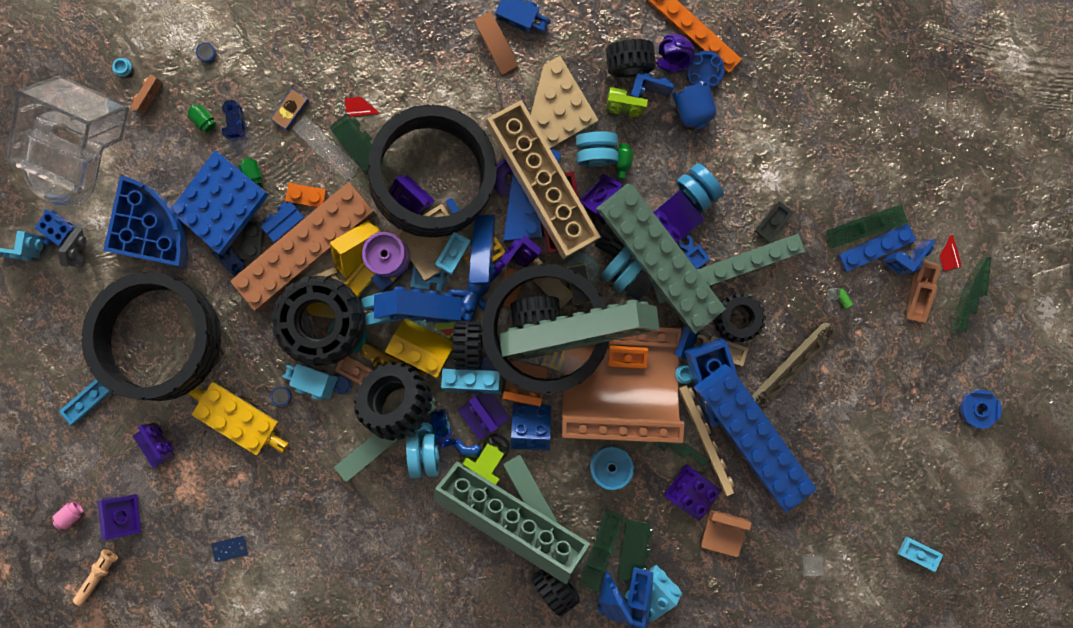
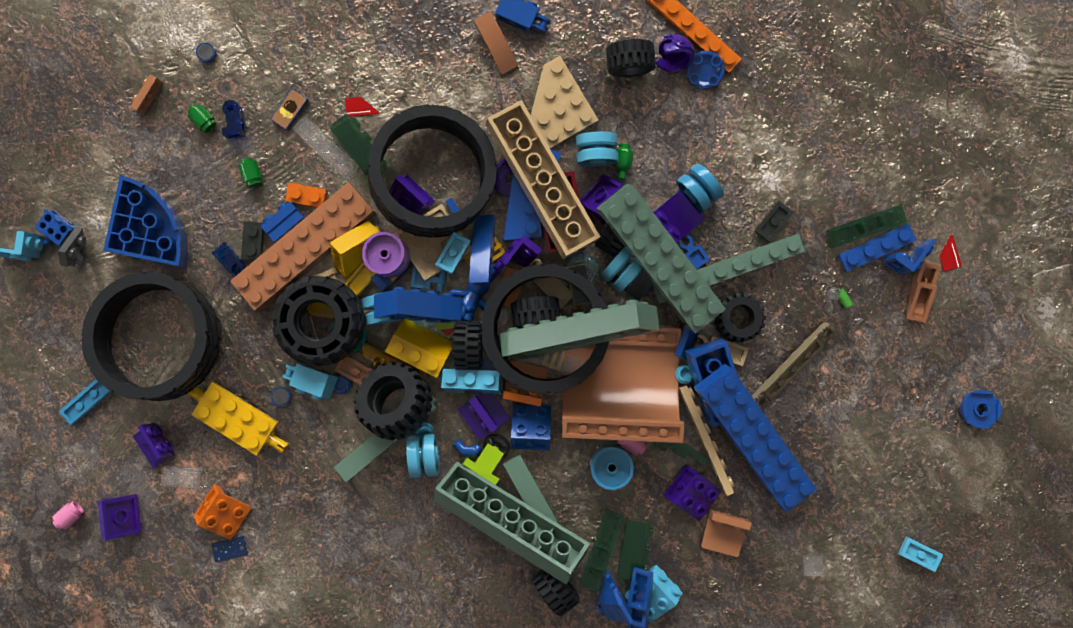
clear piece [6,75,129,207] -> none
light nougat pin [72,549,118,606] -> none
medium azure plate [112,58,132,77] -> none
blue plate [172,150,269,256] -> none
clear blue leg [430,408,458,449] -> none
lime plate [606,87,648,117] -> none
orange plate [608,345,648,369] -> none
blue bracket [630,72,675,98] -> none
blue cylinder [672,81,716,130] -> none
clear green slope [952,257,991,332] -> none
none -> clear brick [160,465,208,490]
none -> orange bracket [193,484,251,540]
none -> bright pink brick [617,440,647,456]

